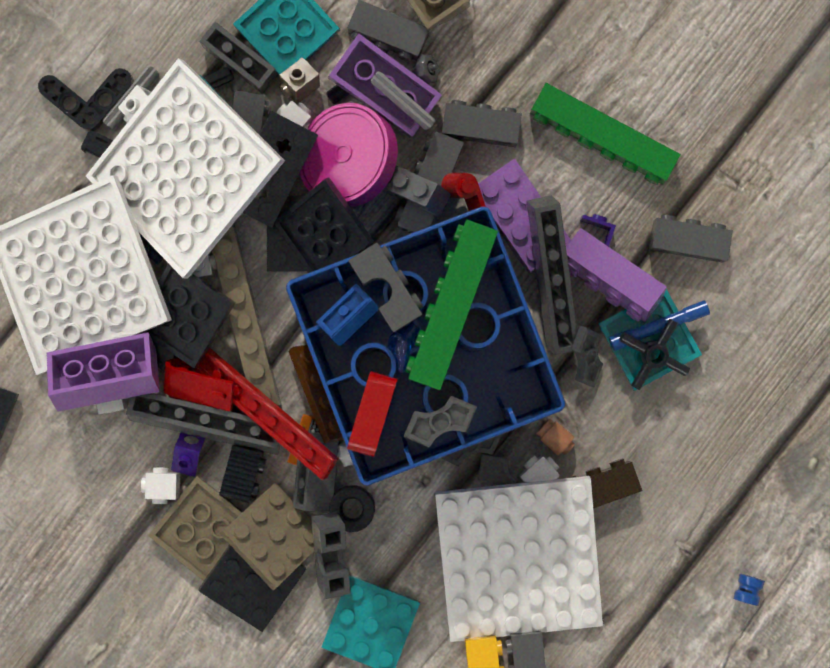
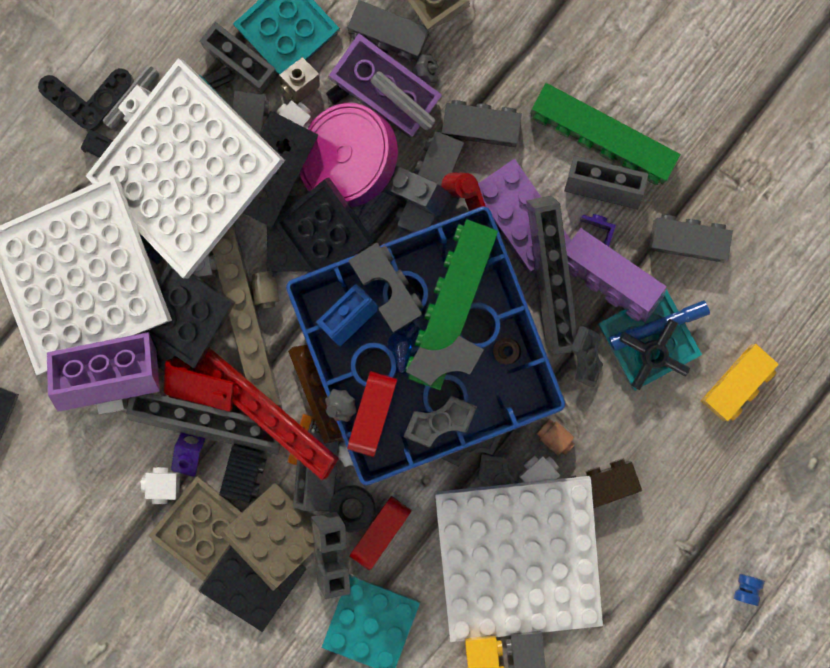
none -> dark tan brick [251,271,280,310]
none -> dark grey piece [325,389,357,422]
none -> red beam [349,496,412,571]
none -> dark grey tile [406,336,484,385]
none -> nougat brick [493,338,521,364]
none -> dark grey brick [564,155,648,210]
none -> yellow brick [700,344,779,421]

